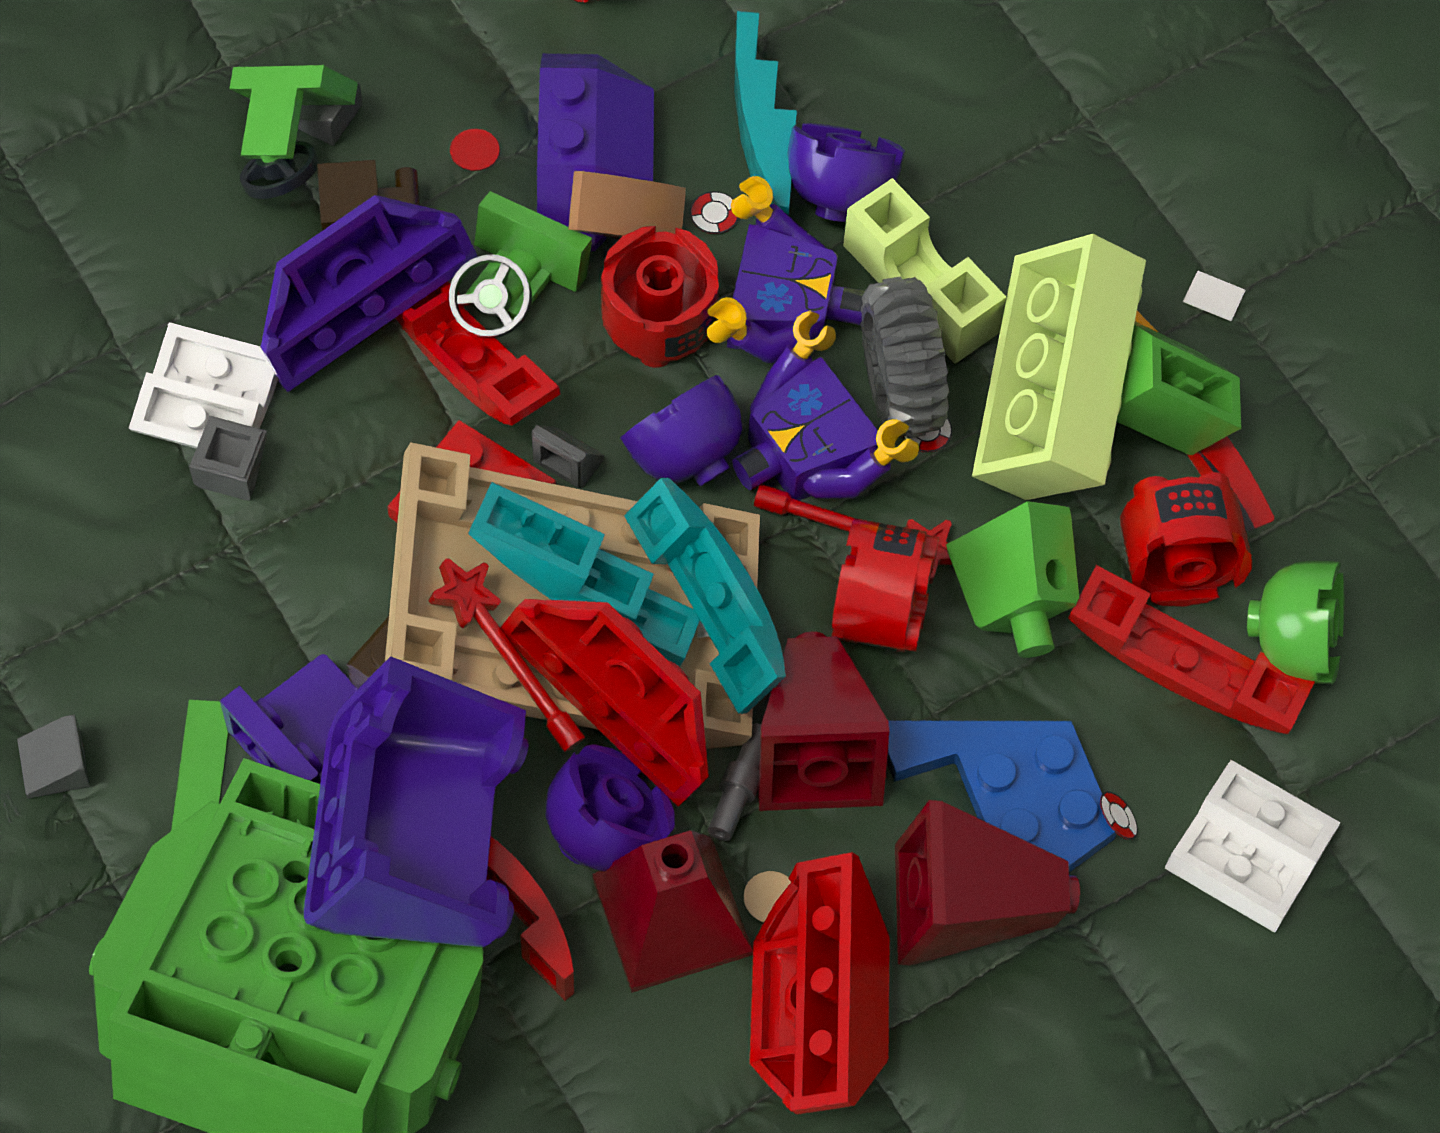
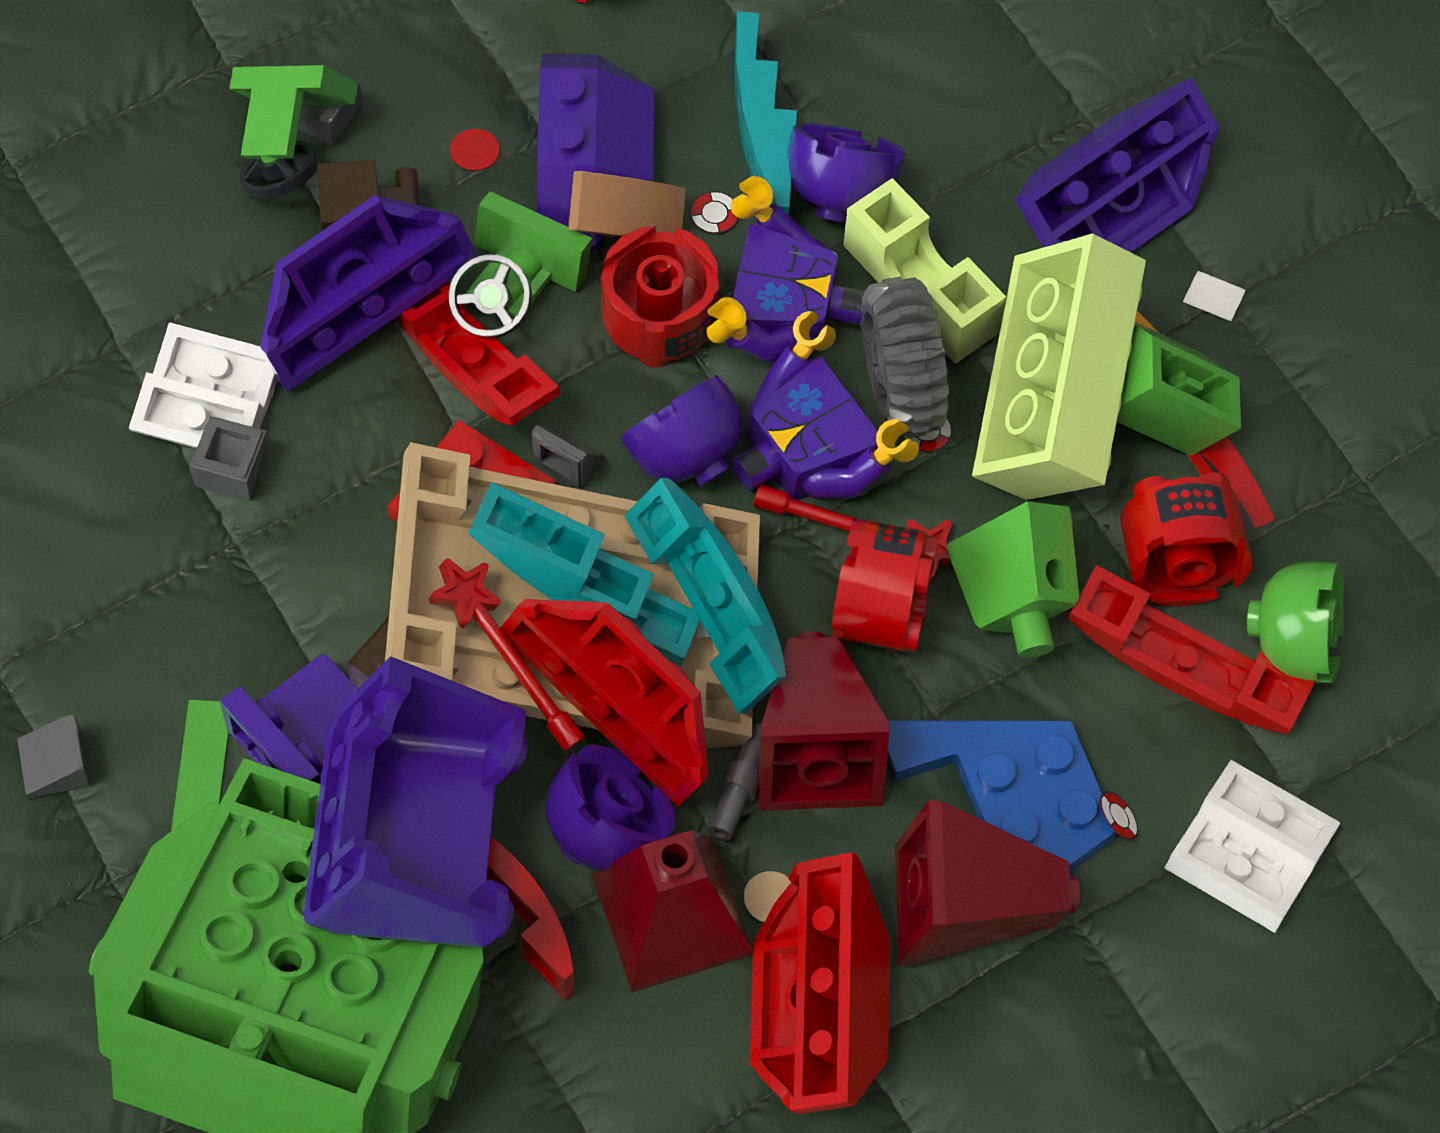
none -> dark purple wedge [1015,78,1220,252]

